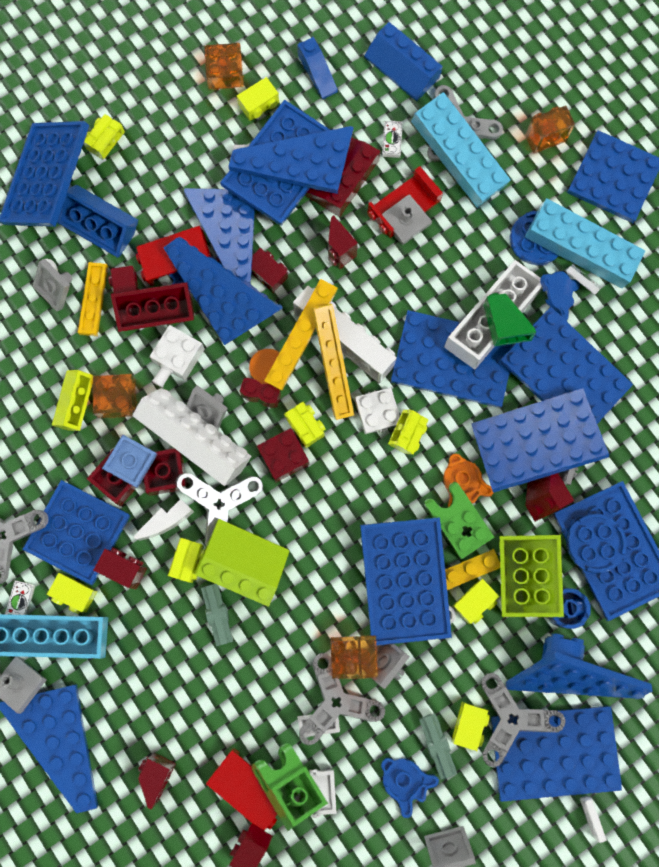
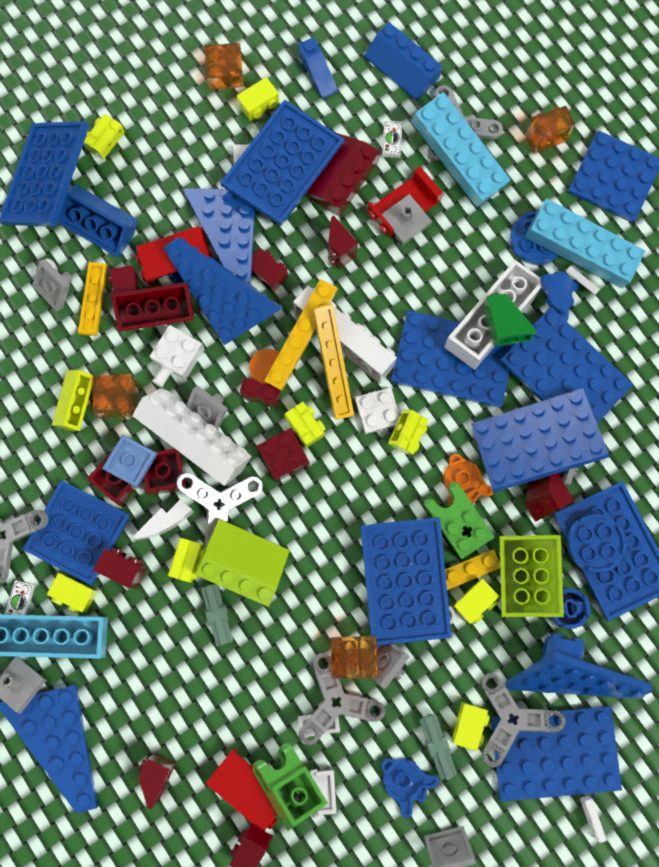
blue wing [228,126,353,194] -> none

